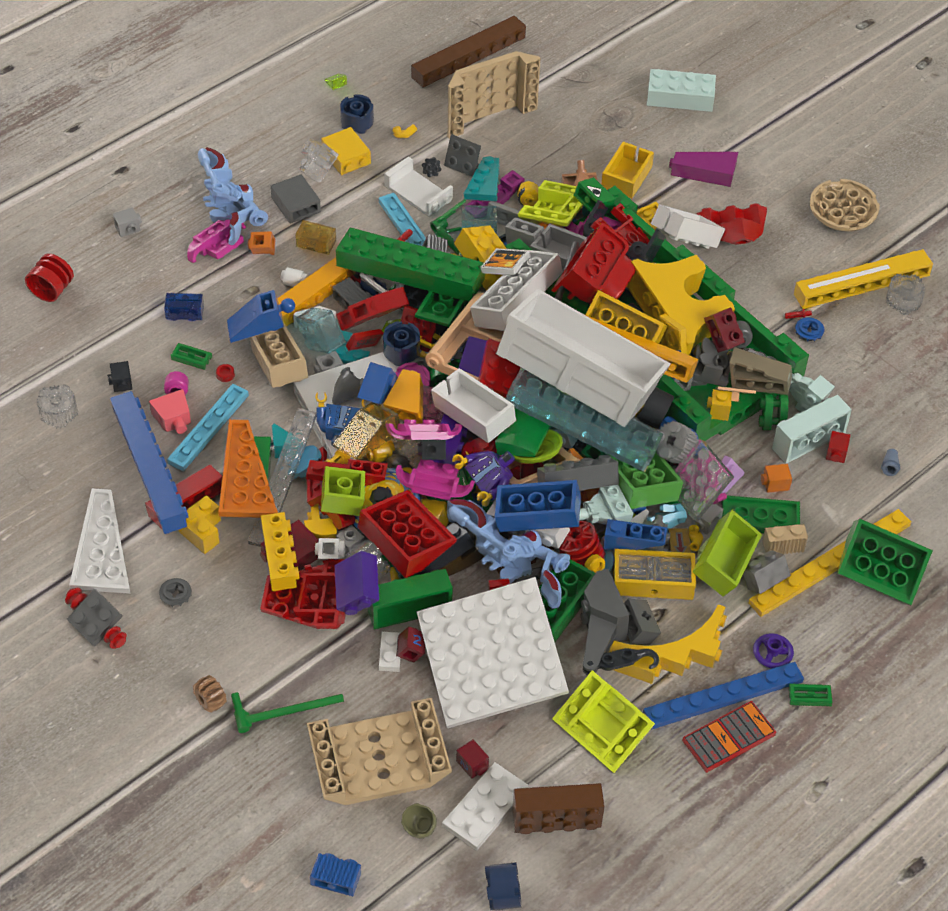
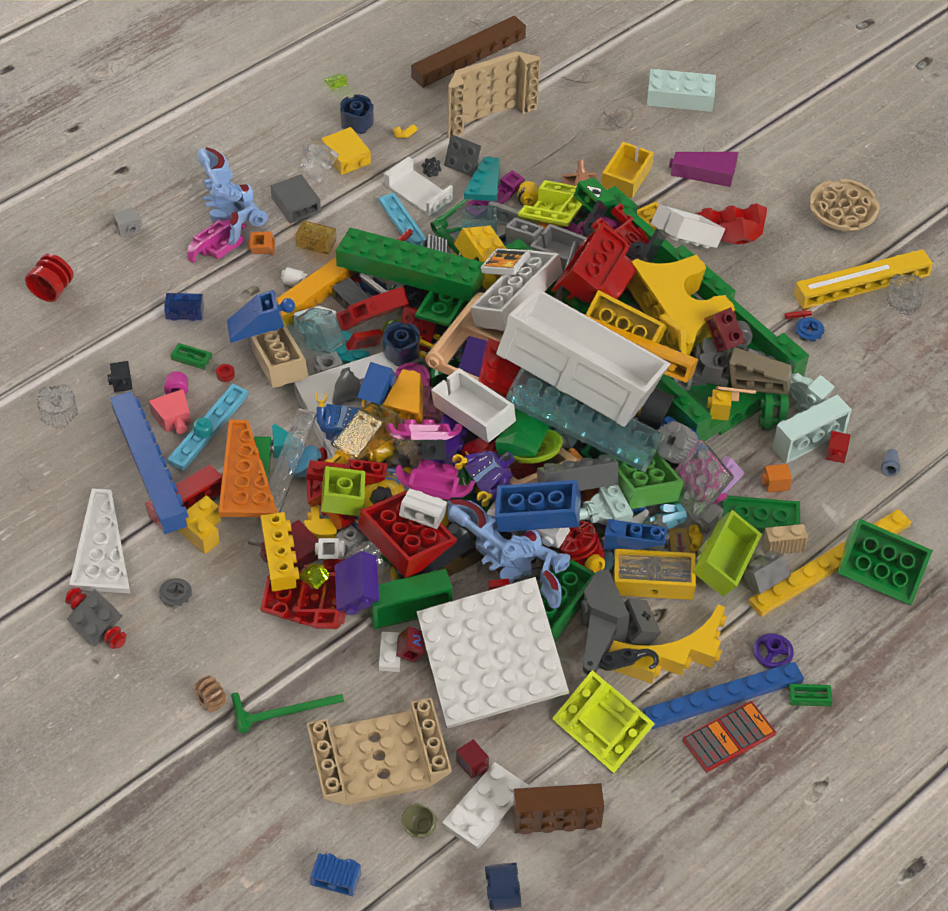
none -> teal piece [193,417,213,439]
none -> clear neon green slope [299,563,330,589]
none -> white brick [399,488,447,529]

